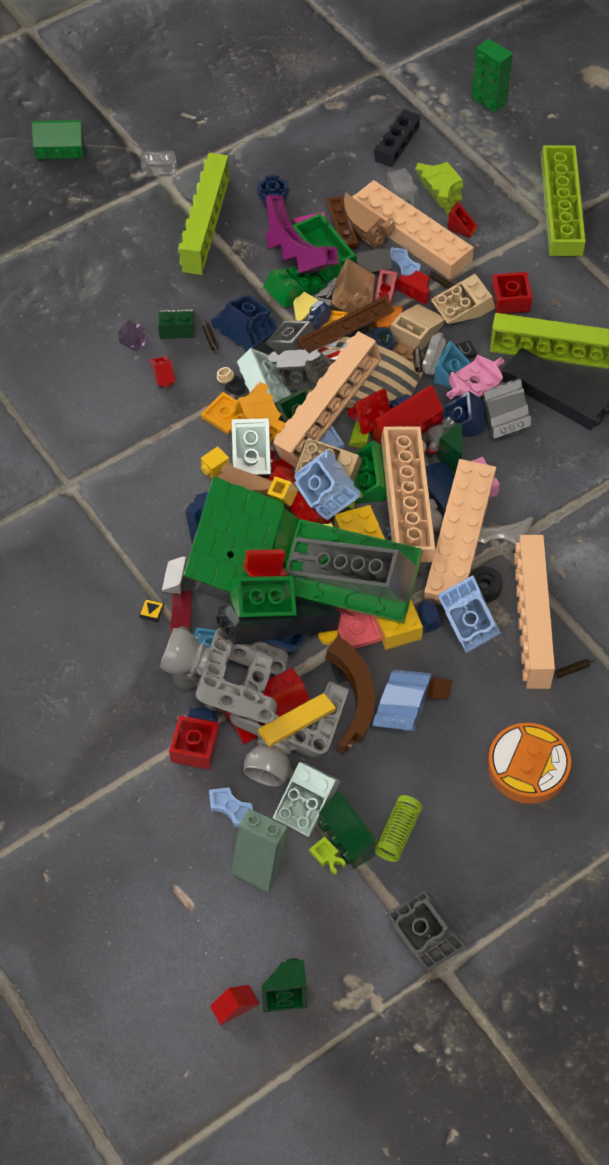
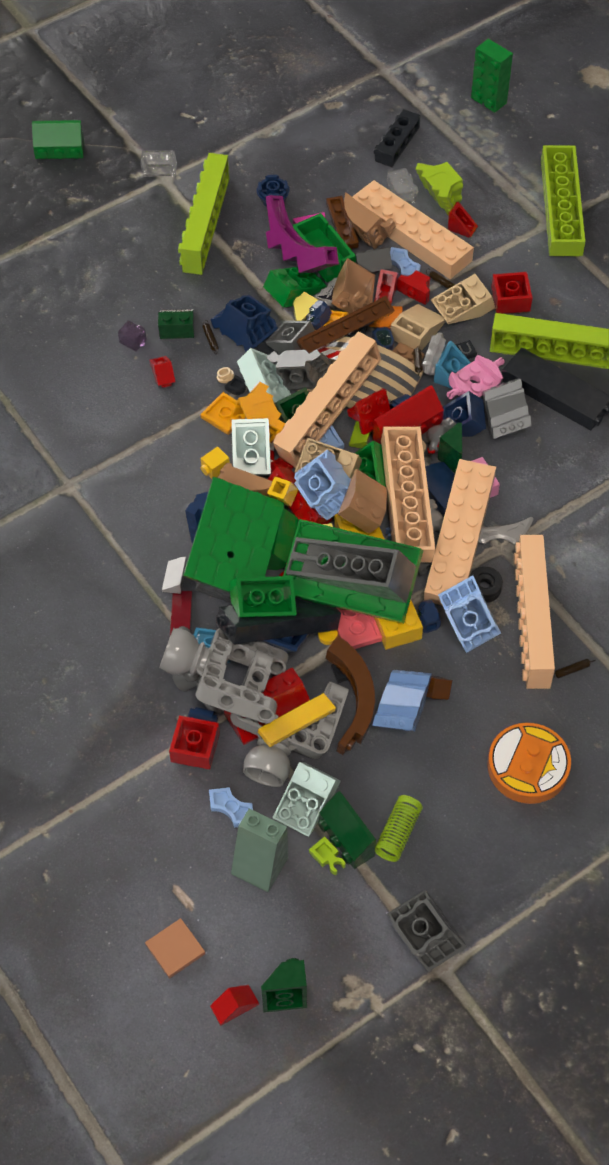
tile [139,599,164,622] -> none
red panel [243,549,287,577] -> none
none -> nougat tile [145,918,205,979]
none -> medium nougat slope [338,469,387,534]

